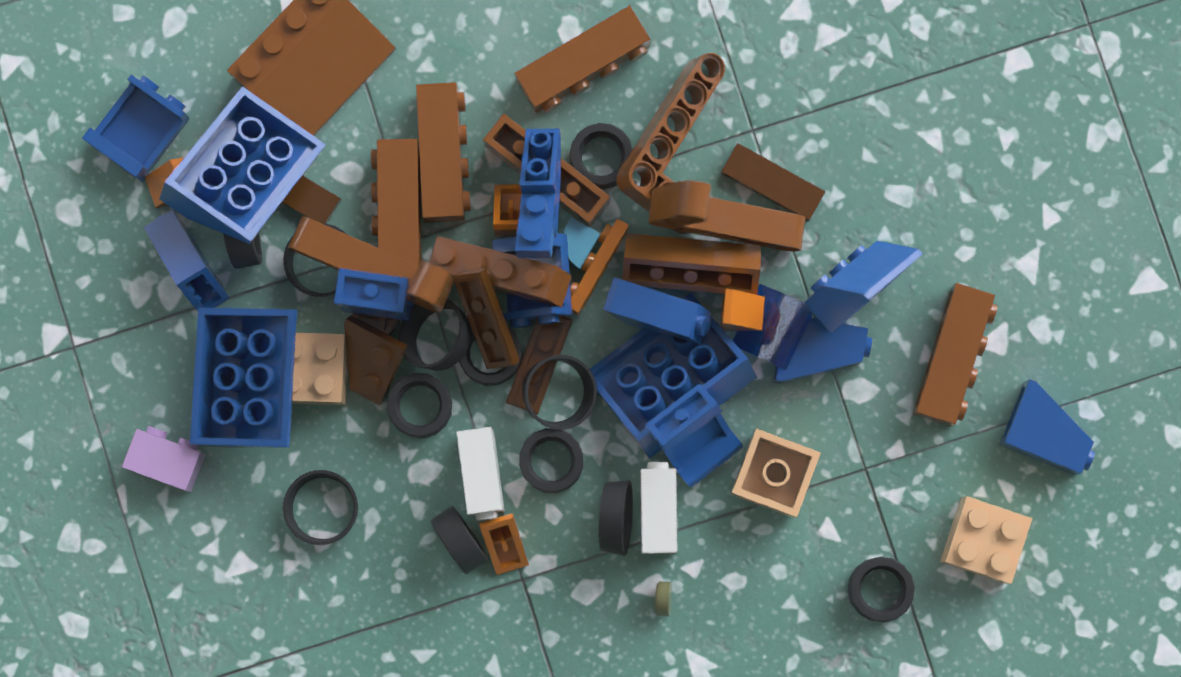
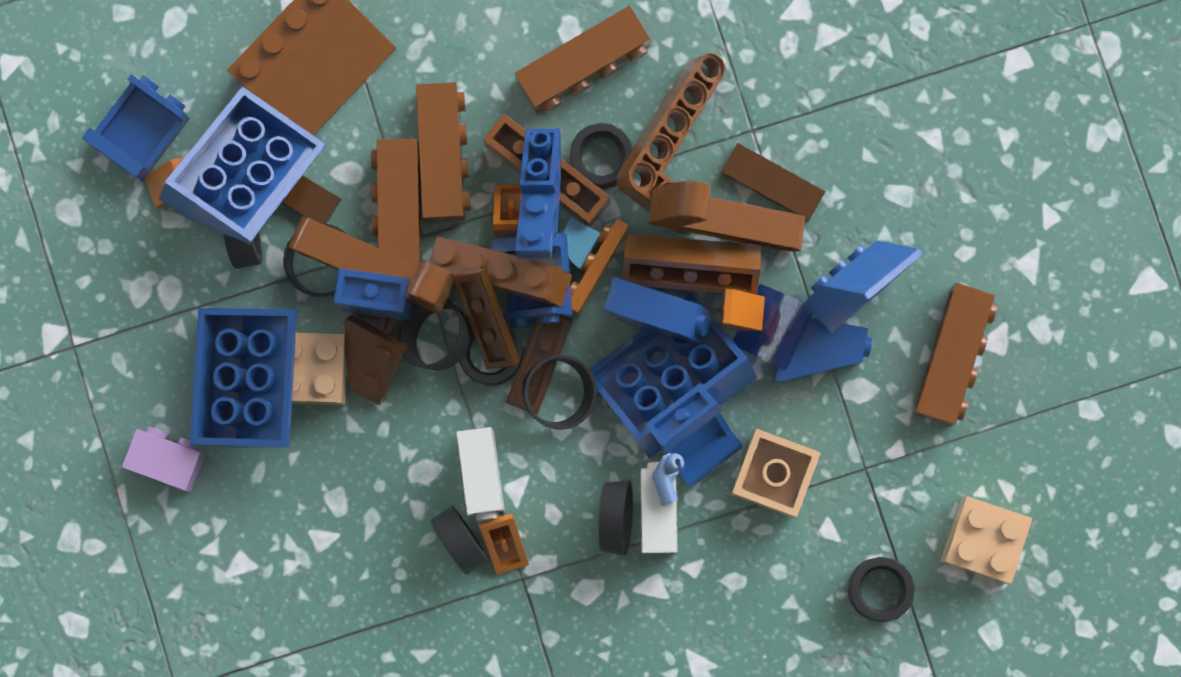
blue slope [144,209,230,311] -> none
black tyre [283,470,358,545] -> none
black tyre [387,373,453,438] -> none
black tyre [519,428,583,493] -> none
olive tile [655,581,672,616] -> none
blue slope [1000,379,1095,475] -> none
none -> medium blue arm [652,453,684,506]

